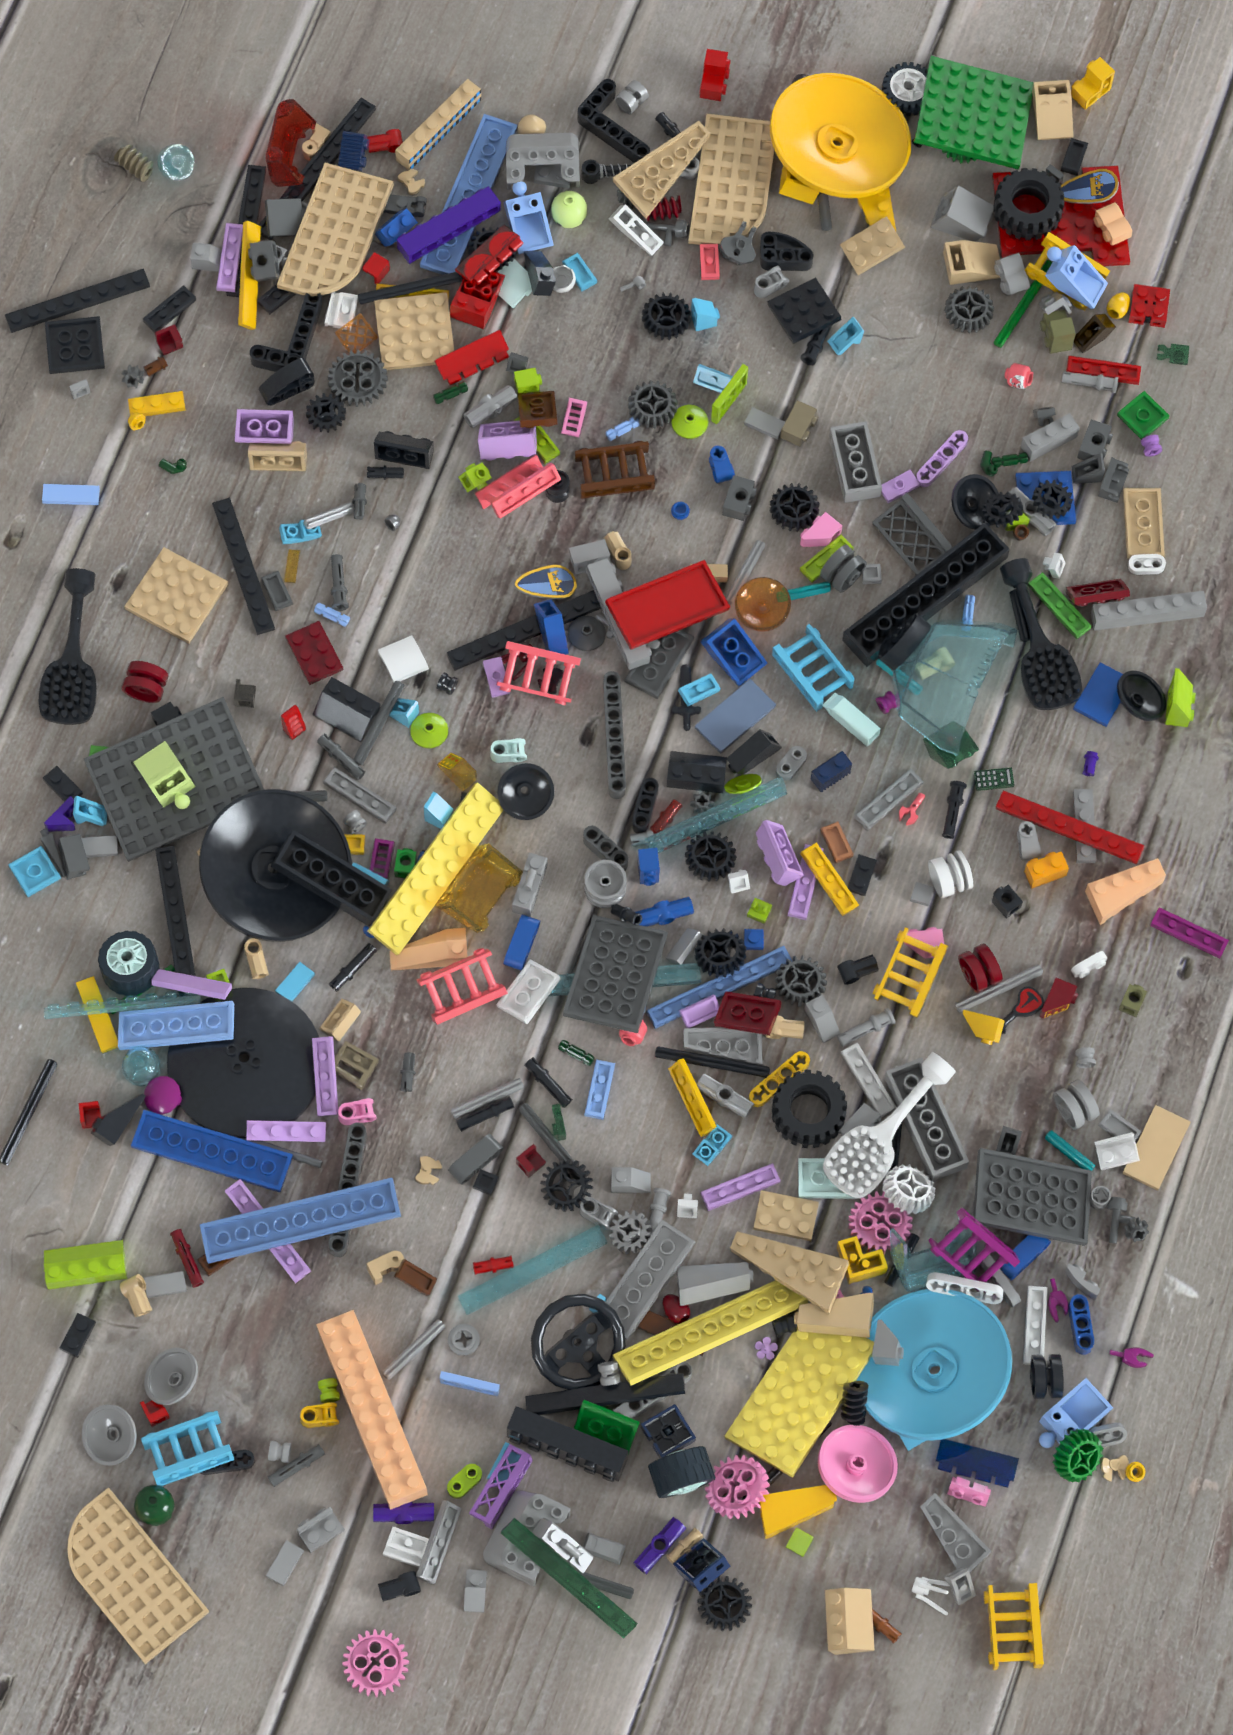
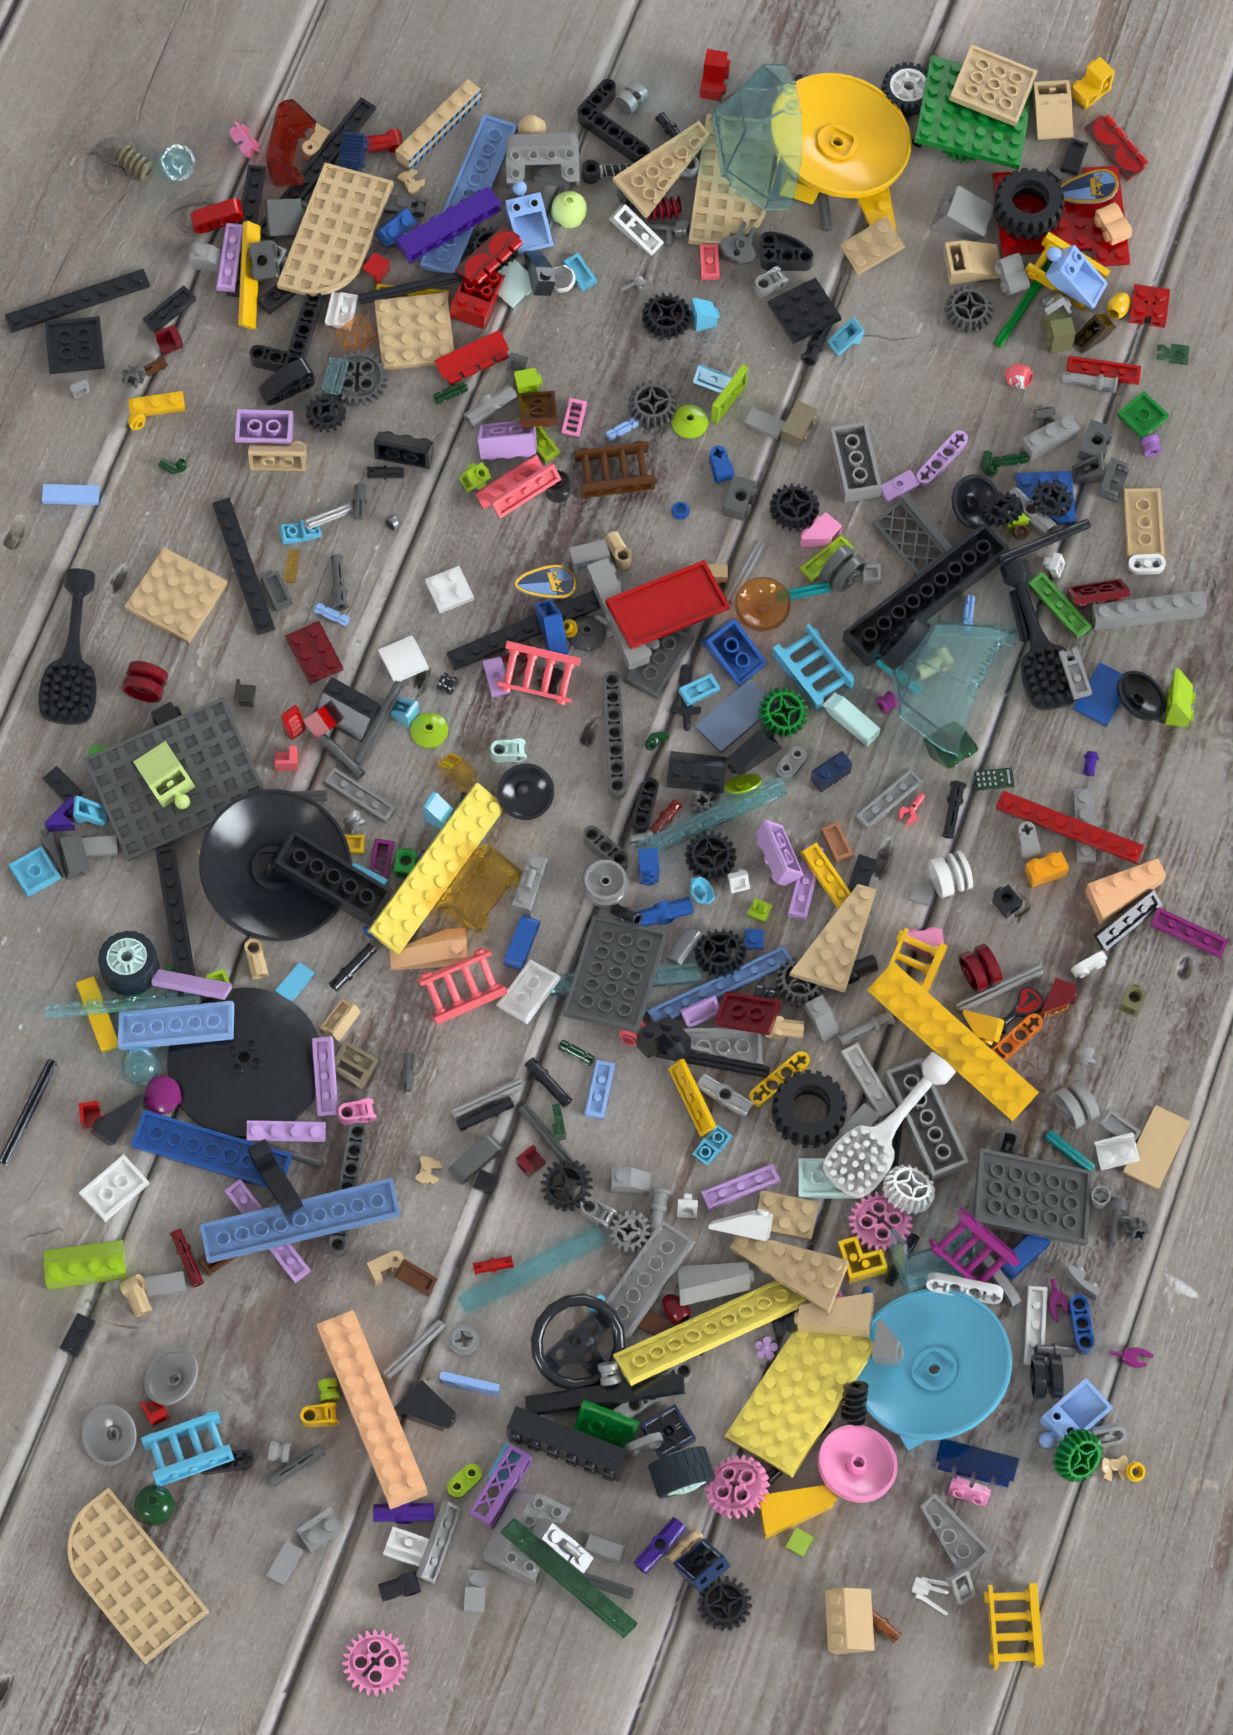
none -> white tile [79,1154,150,1222]
none -> red beam [190,198,243,234]
none -> bright pink hinge [229,121,261,158]
none -> black beam [247,1139,303,1216]
none -> coral panel [274,746,298,771]
none -> panel [303,706,337,738]
none -> clear light blue tile [321,356,349,395]
none -> black slope [394,1380,456,1431]
none -> white plate [425,566,474,613]
none -> yellow plate [563,619,578,638]
none -> light grey plate [624,1432,664,1457]
none -> black brick [637,1016,691,1062]
none -> dark green arm [645,731,669,751]
none -> medium azure piece [690,877,715,905]
none -> white slope [708,1209,774,1241]
none -> clear light blue windscreen [711,64,802,210]
none -> green gear [757,687,809,738]
none -> tan wing [789,884,876,993]
none -> yellow brick [867,962,1039,1122]
none -> tan plate [949,44,1038,127]
none -> orange beam [991,1013,1043,1062]
none -> black axle [996,519,1091,565]
none -> dark grey pin [1034,1343,1076,1358]
none -> light grey plate [1058,646,1092,700]
none -> red windscreen [1084,114,1148,181]
none -> plate [1094,889,1163,951]

